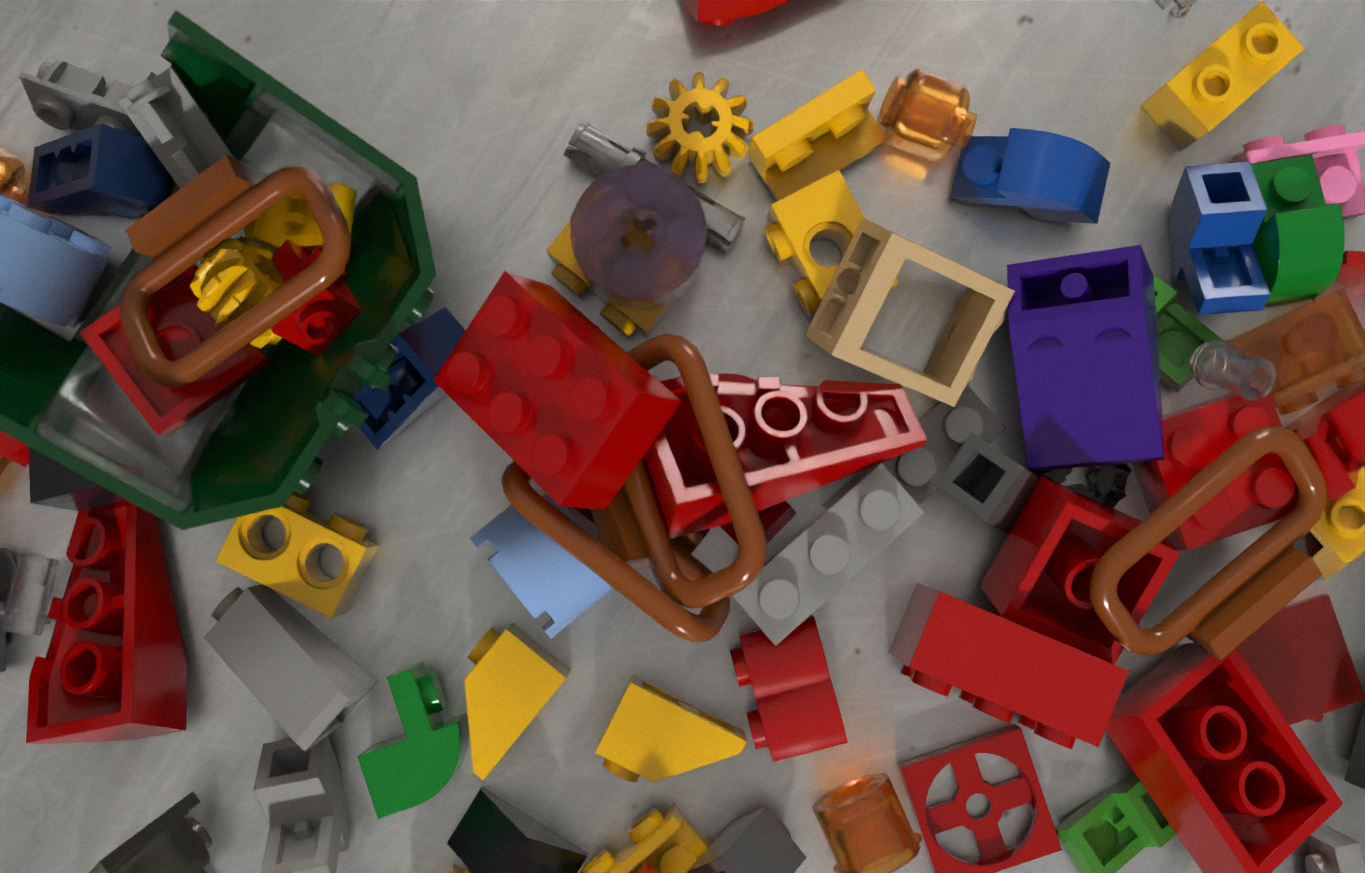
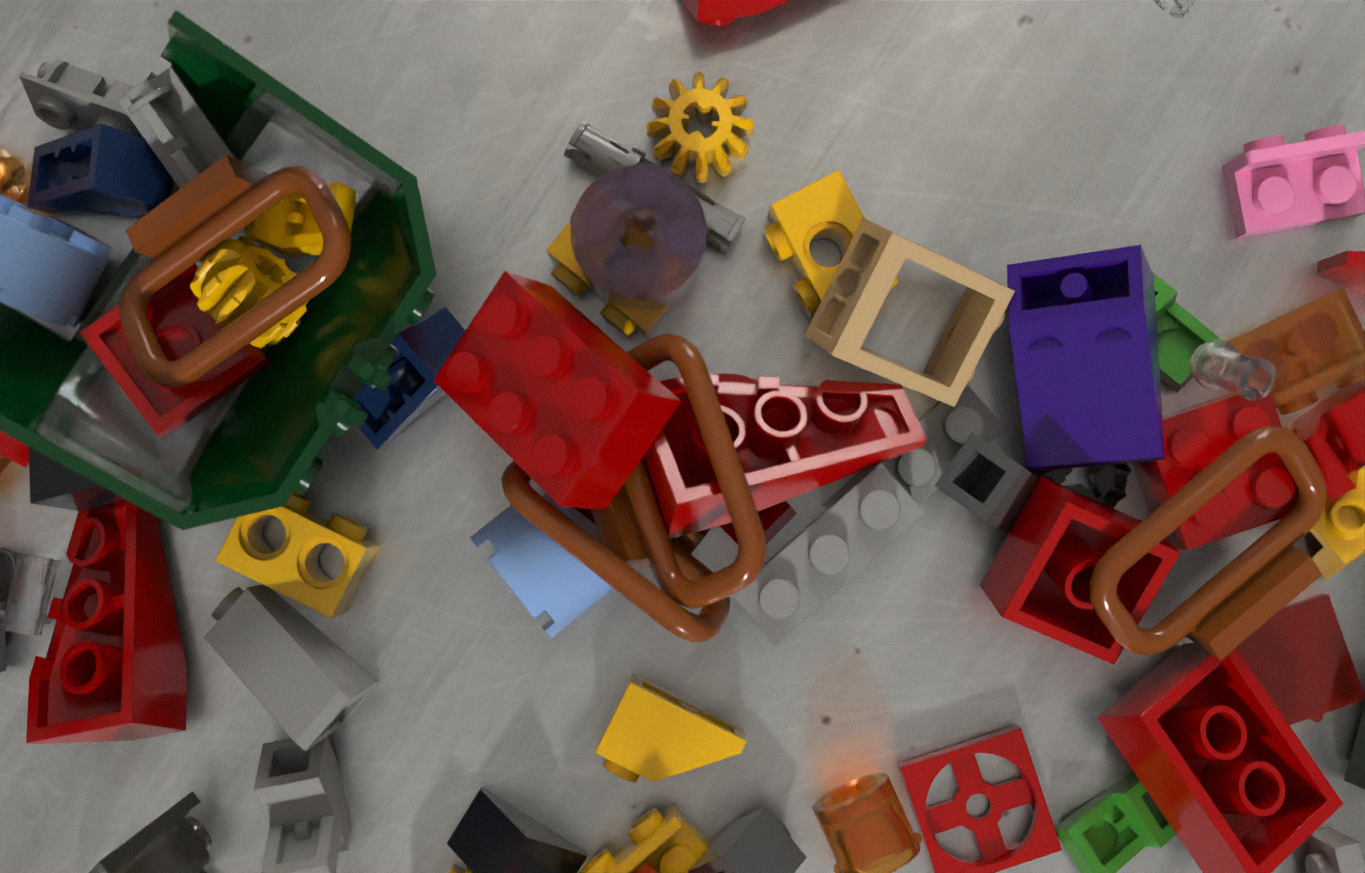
red bracket [271,239,361,355] -> none
green brick [358,661,470,819] -> none
yellow slope [464,623,571,780] -> none
red brick [730,614,848,763] -> none
yellow bracket [748,69,885,201] -> none
clear orange head [877,68,977,162] -> none
red brick [889,583,1129,749] -> none
blue brick [951,128,1110,224] -> none
yellow brick [1141,1,1305,151] -> none
blue brick [1169,162,1270,315] -> none
green brick [1250,154,1345,307] -> none

